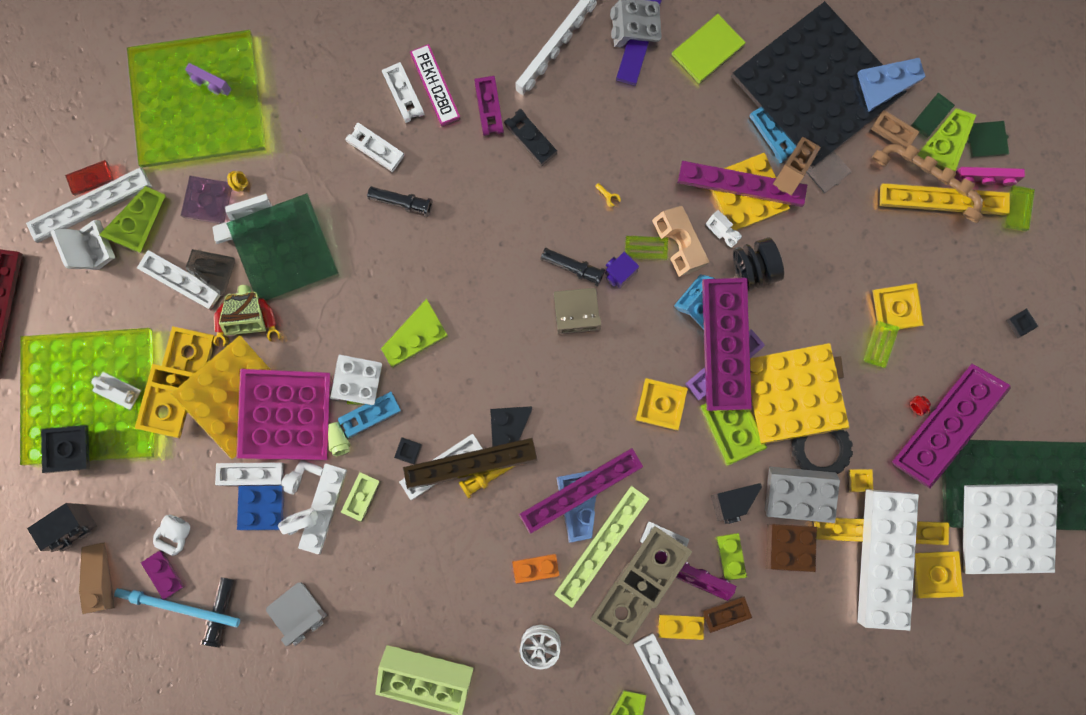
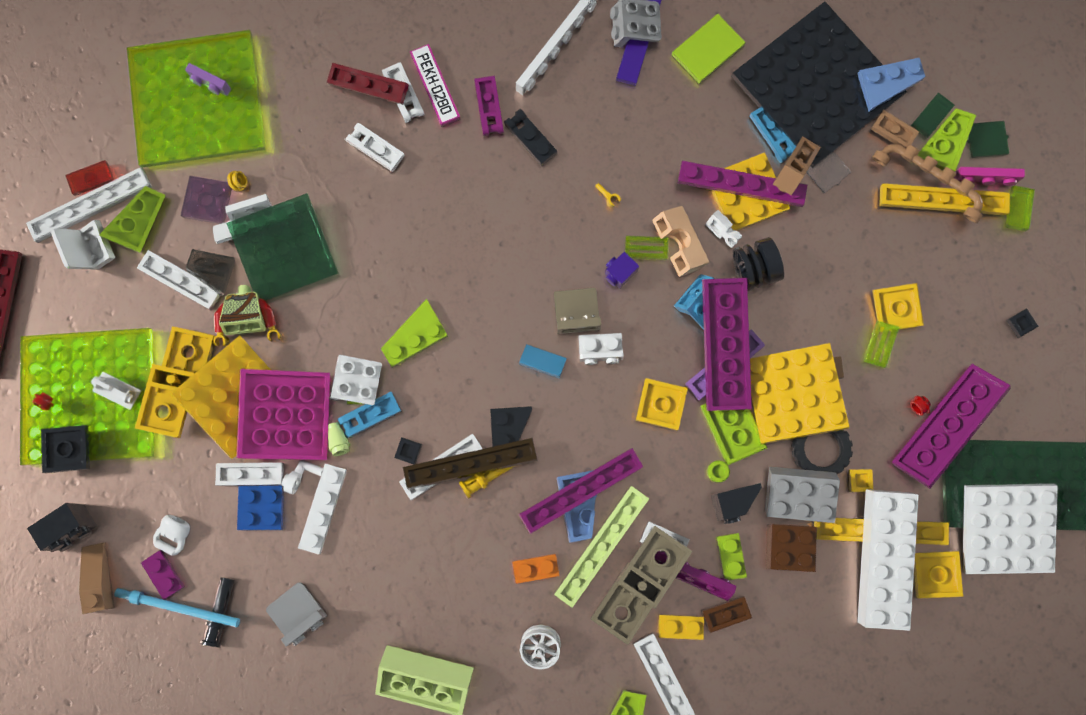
white plate [278,508,318,535] -> none
yellowish green plate [341,472,381,522] -> none
black pin [367,186,433,217] -> none
black pin [540,247,605,286] -> none
none -> red plate [32,392,54,412]
none -> dark red plate [326,63,409,105]
none -> dark azure slope [519,344,567,379]
none -> white bracket [579,333,624,365]
none -> lime tile [707,460,730,483]

